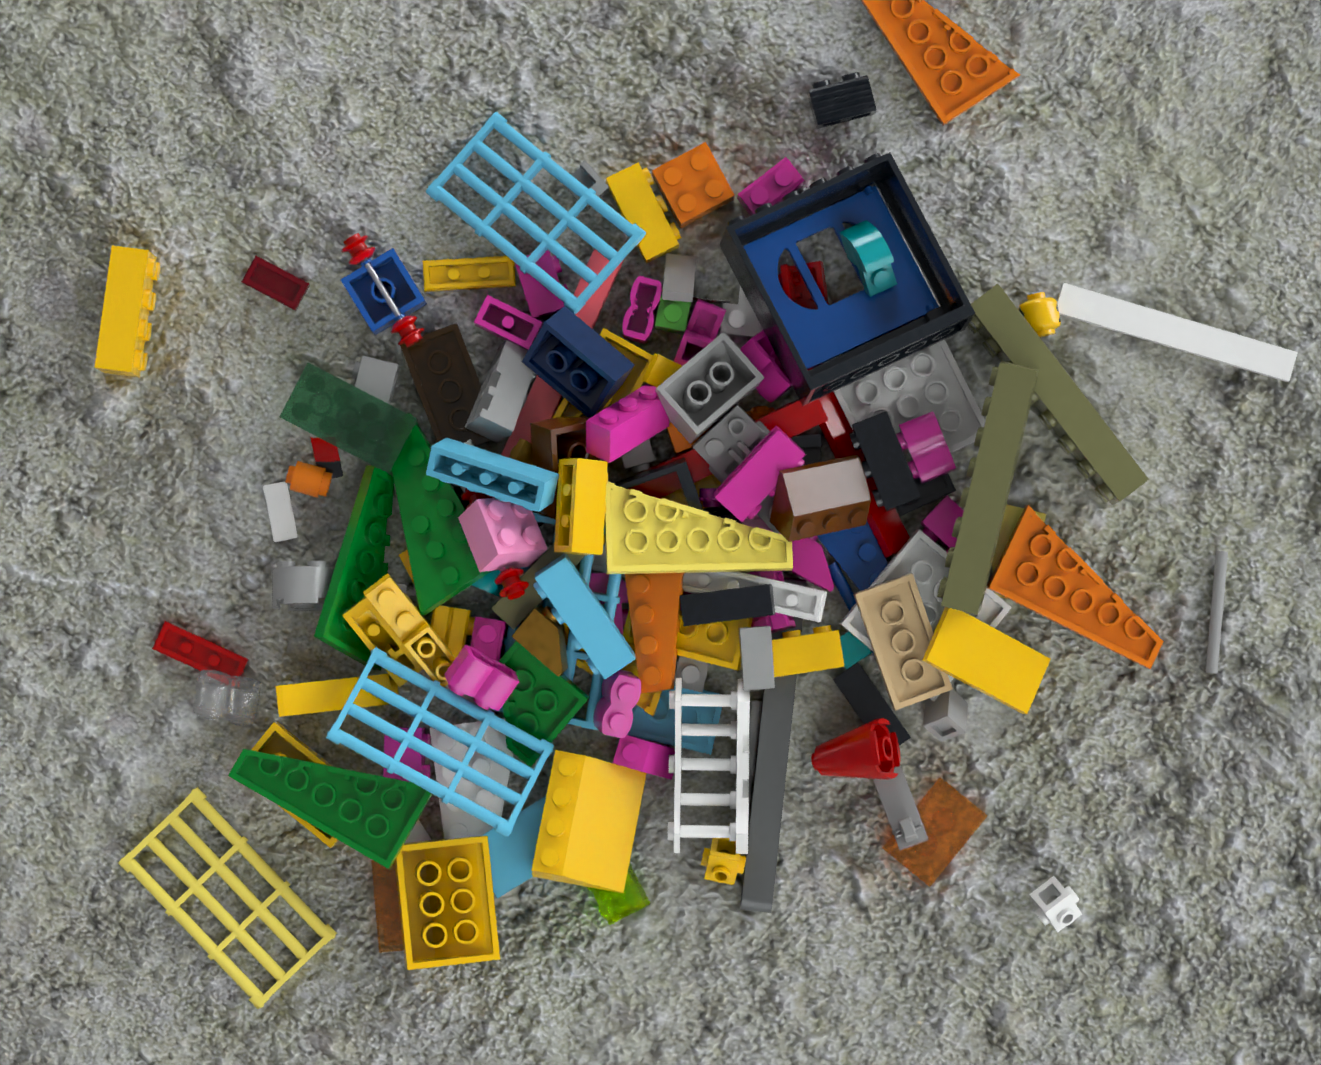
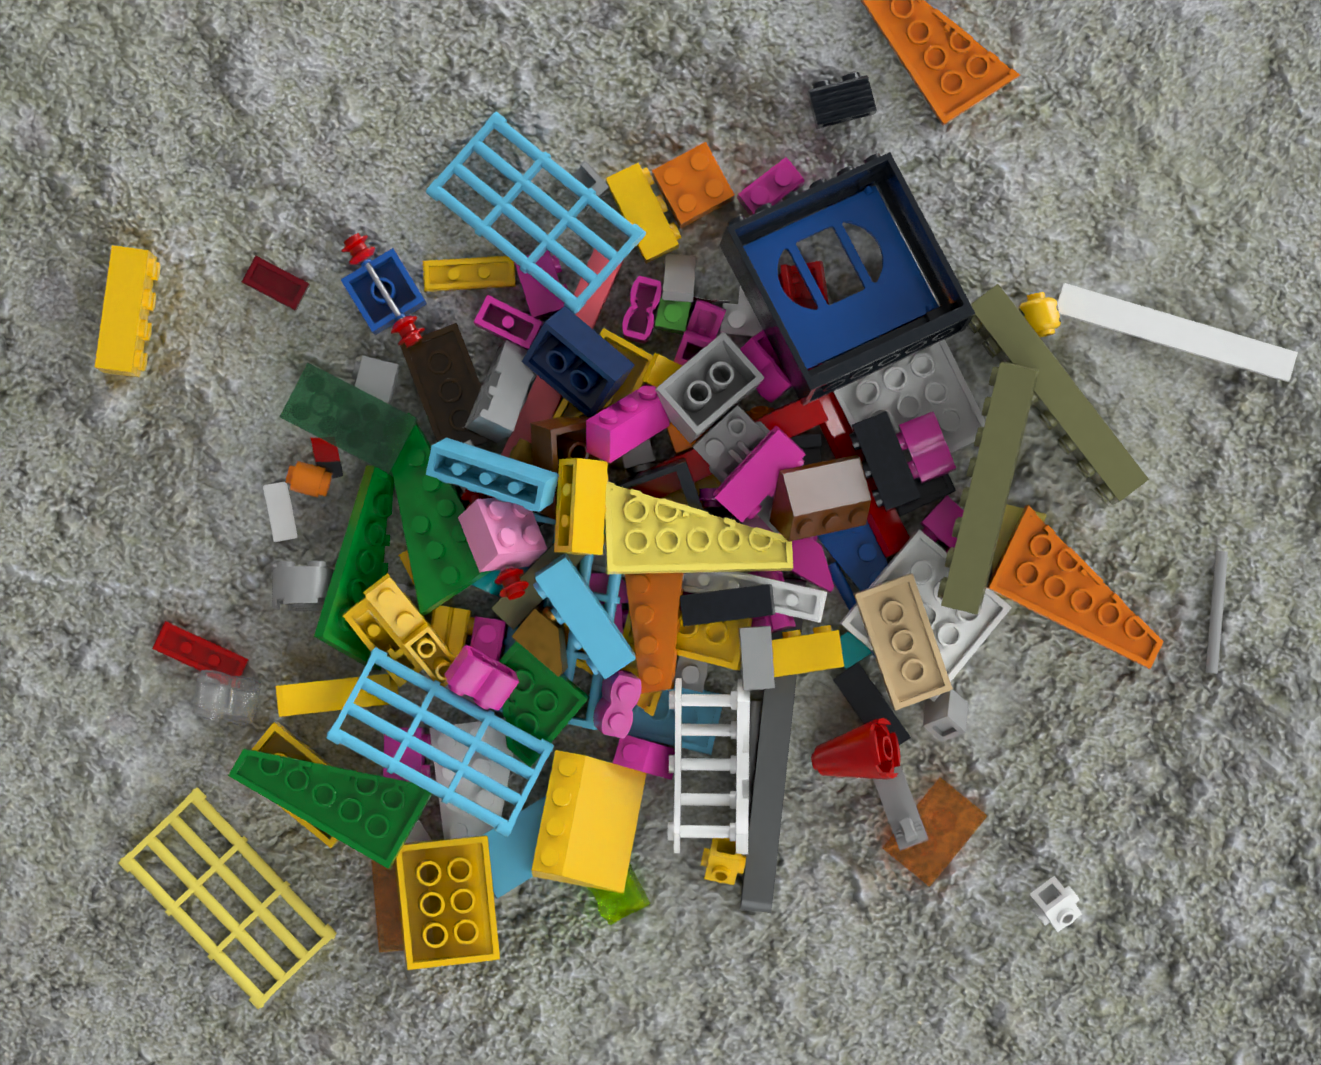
teal brick [839,220,897,297] -> none
yellow tile [922,607,1051,714] -> none

